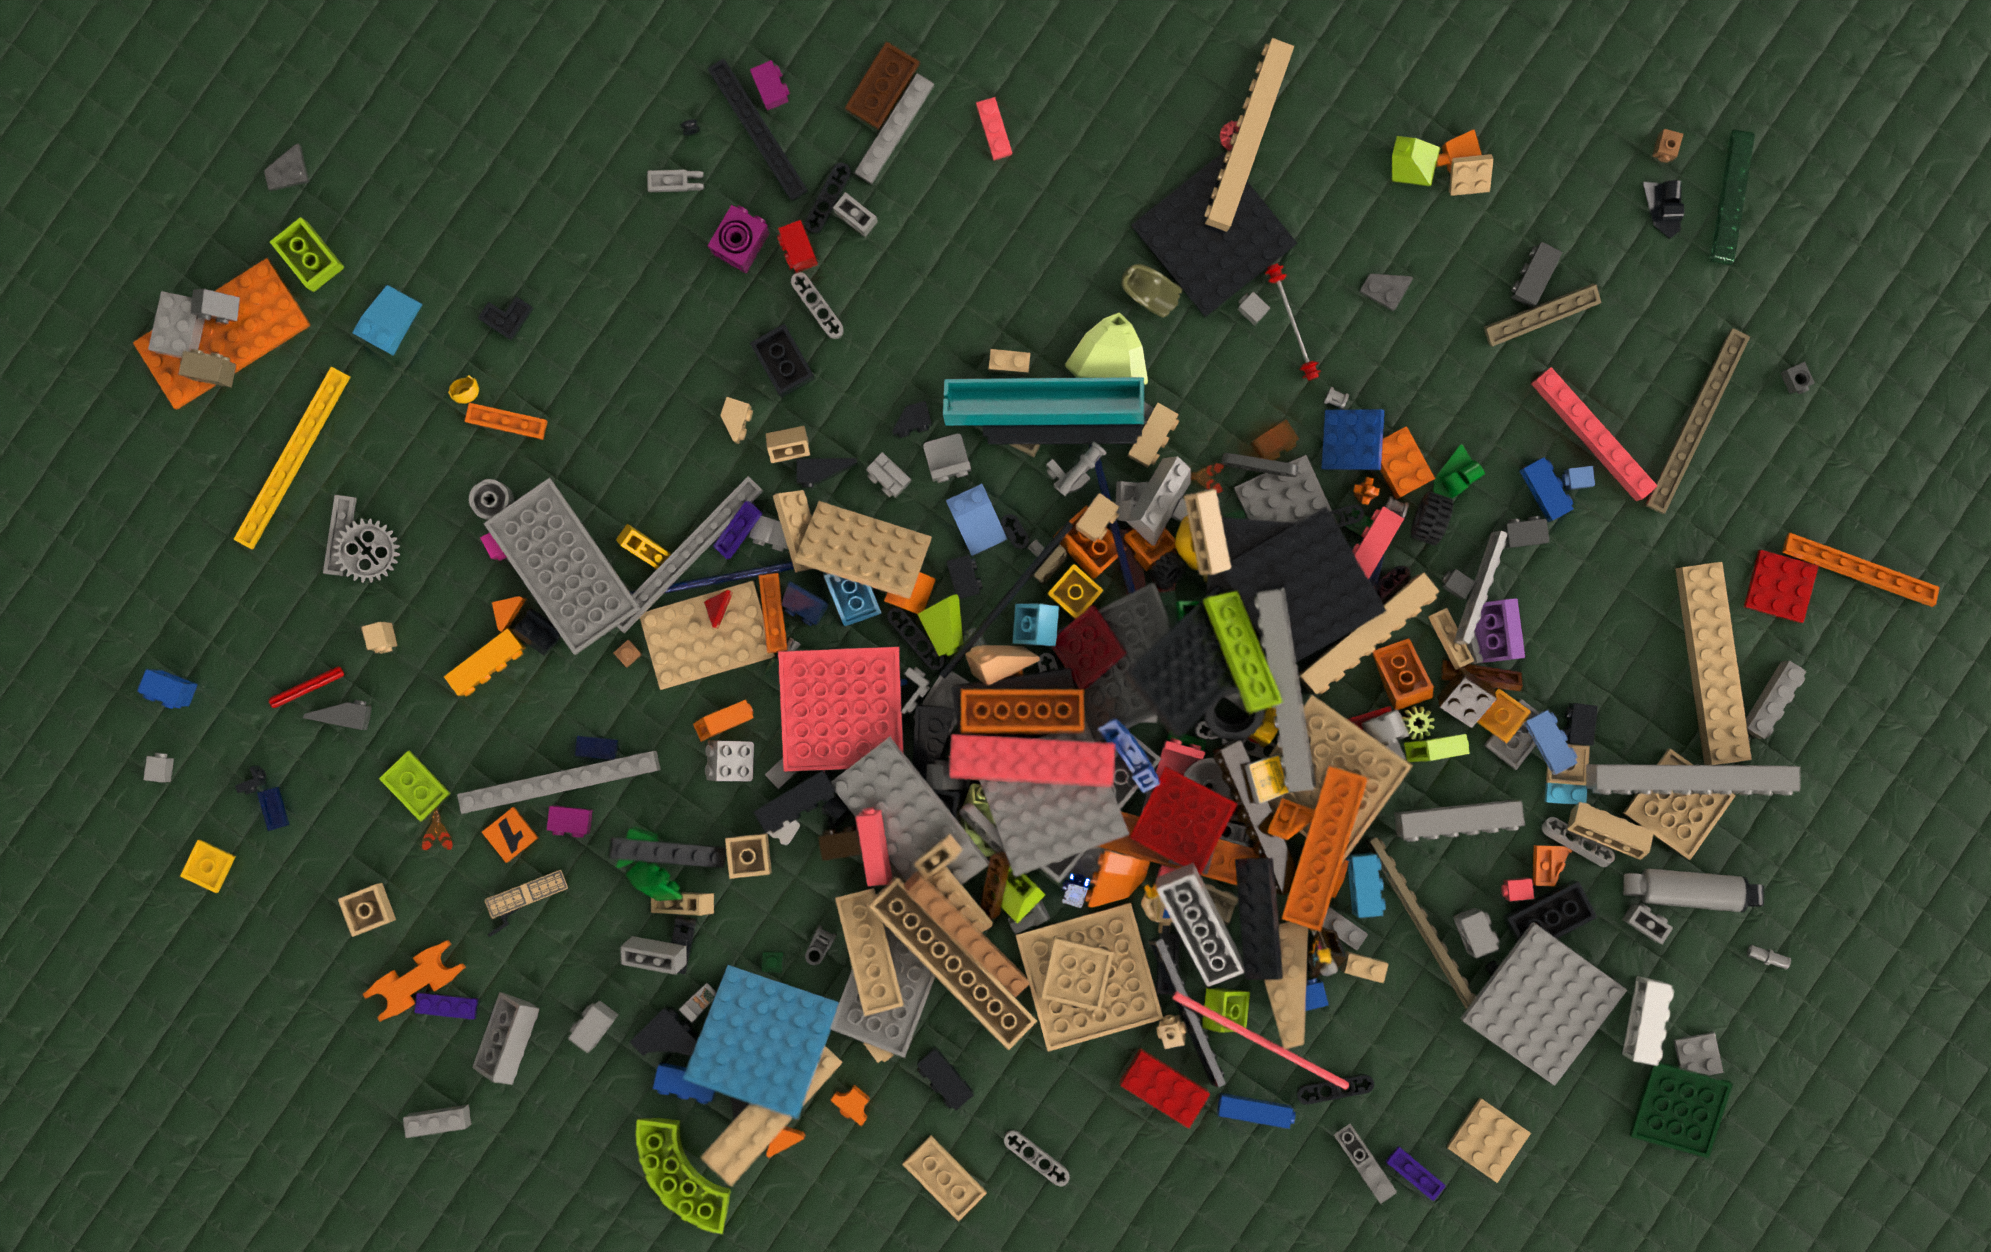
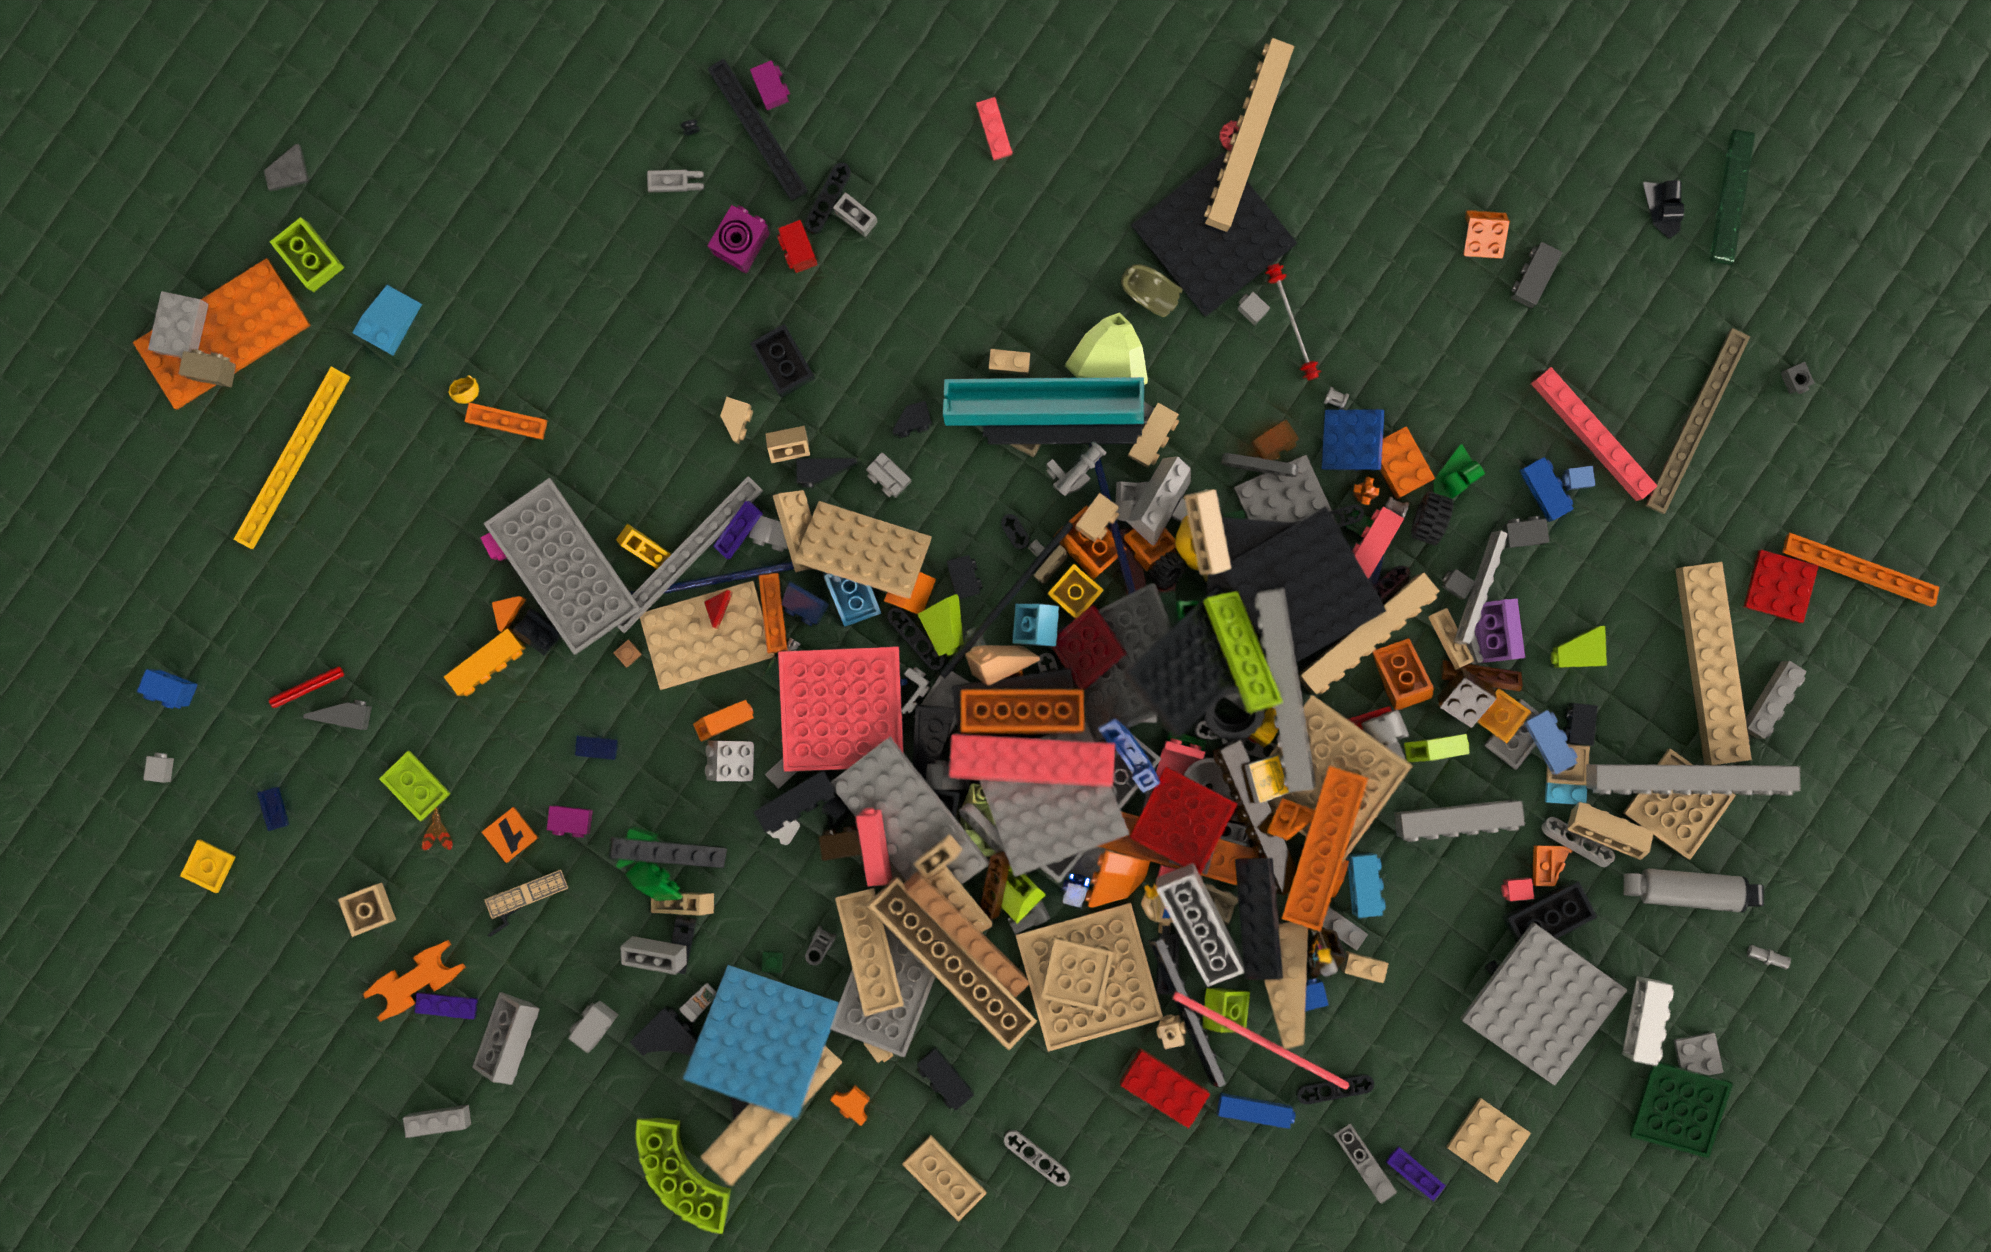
brick [190,289,240,324] -> none
black bracket [235,765,266,795] -> none
light grey plate [323,495,357,576] -> none
light grey gear [333,519,400,583] -> none
tan brick [362,622,397,654] -> none
light grey brick [457,751,661,814] -> none
light grey brick [469,479,514,520] -> none
black plate [478,297,534,341] -> none
blue brick [653,1062,716,1104] -> none
tan brick [725,833,772,879] -> none
orange slope [766,1126,805,1158] -> none
light grey beam [791,272,844,339] -> none
reddish brown plate [845,41,920,130] -> none
light grey plate [855,73,934,185] -> none
light grey bracket [923,434,971,483] -> none
medium blue slope [946,484,1007,556] -> none
clear orange piece [1191,463,1224,493] -> none
flat silver wing [1360,274,1413,312] -> none
dark tan plate [1365,837,1476,1010] -> none
lime slope [1392,136,1440,186] -> none
yellowish green gear [1402,706,1435,740] -> none
orange torso [1436,129,1482,173] -> none
tan plate [1449,154,1493,196] -> none
light grey brick [1452,908,1499,958] -> none
dark tan plate [1484,283,1601,346] -> none
light grey brick [1622,903,1673,944] -> none
medium nougat brick [1653,129,1683,162] -> none
none -> orange bracket [1463,210,1510,258]
none -> lime slope [1551,626,1607,668]

